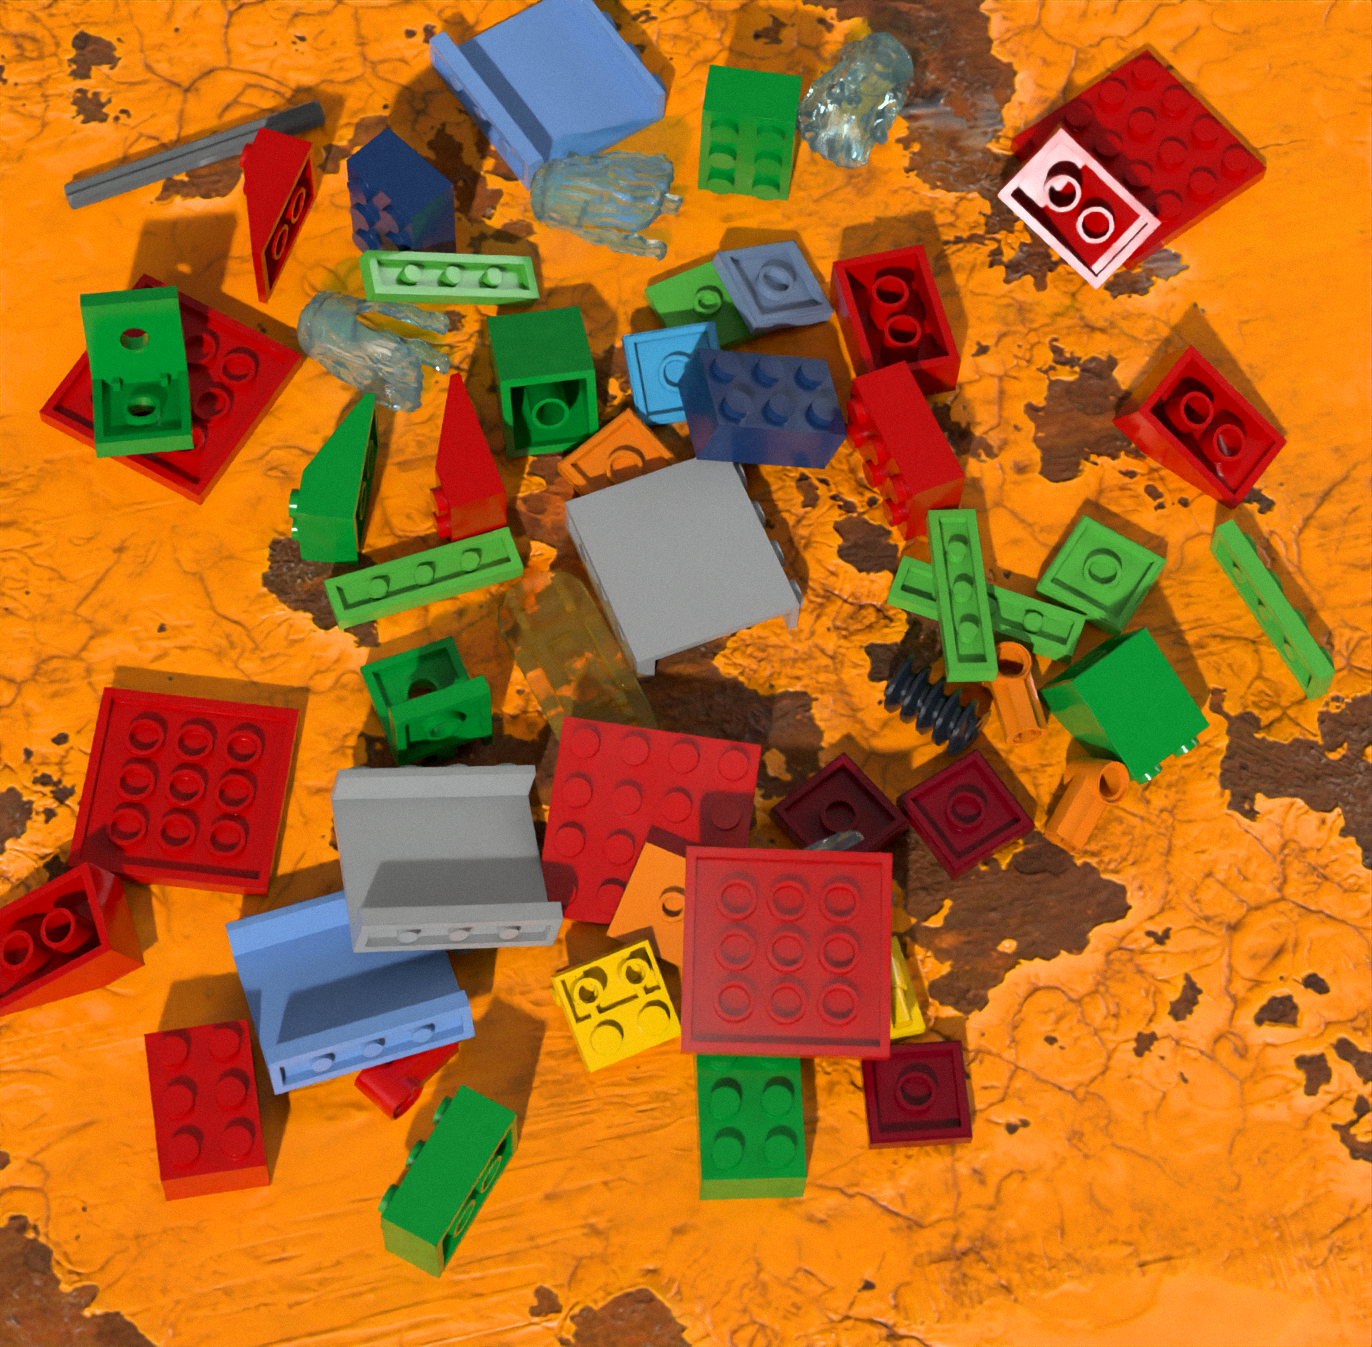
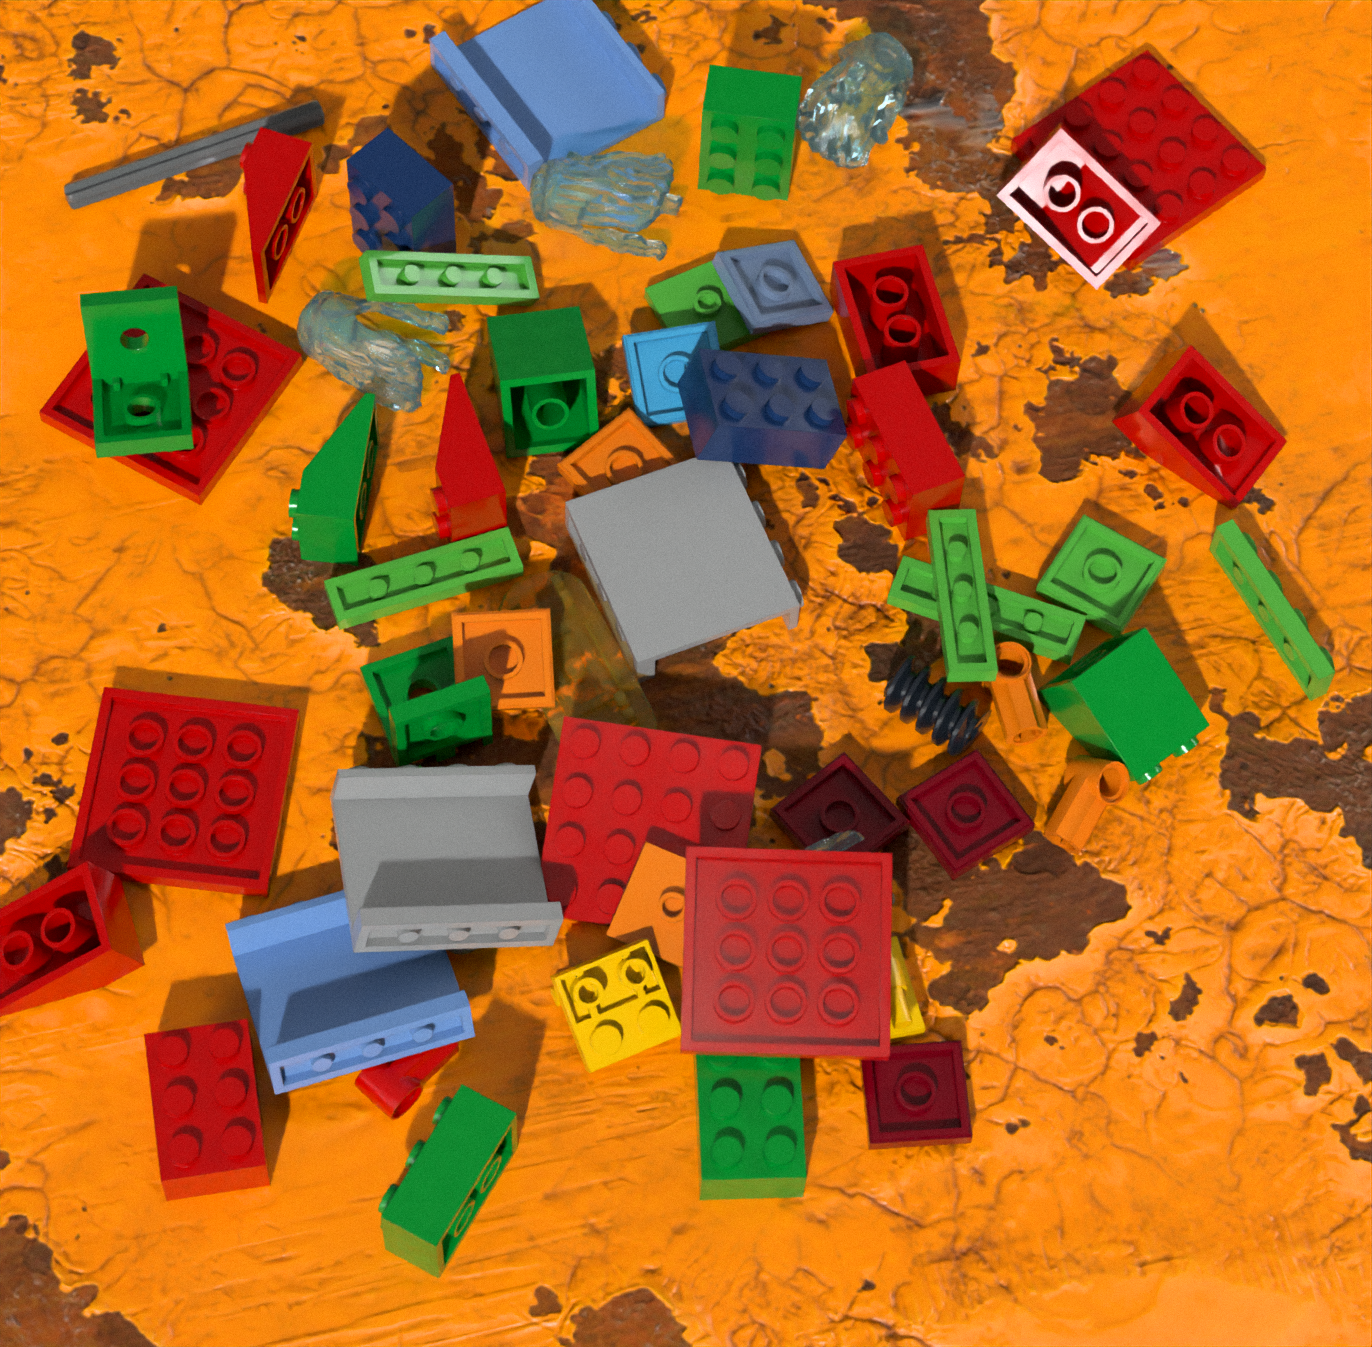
none -> orange plate [451,608,555,711]

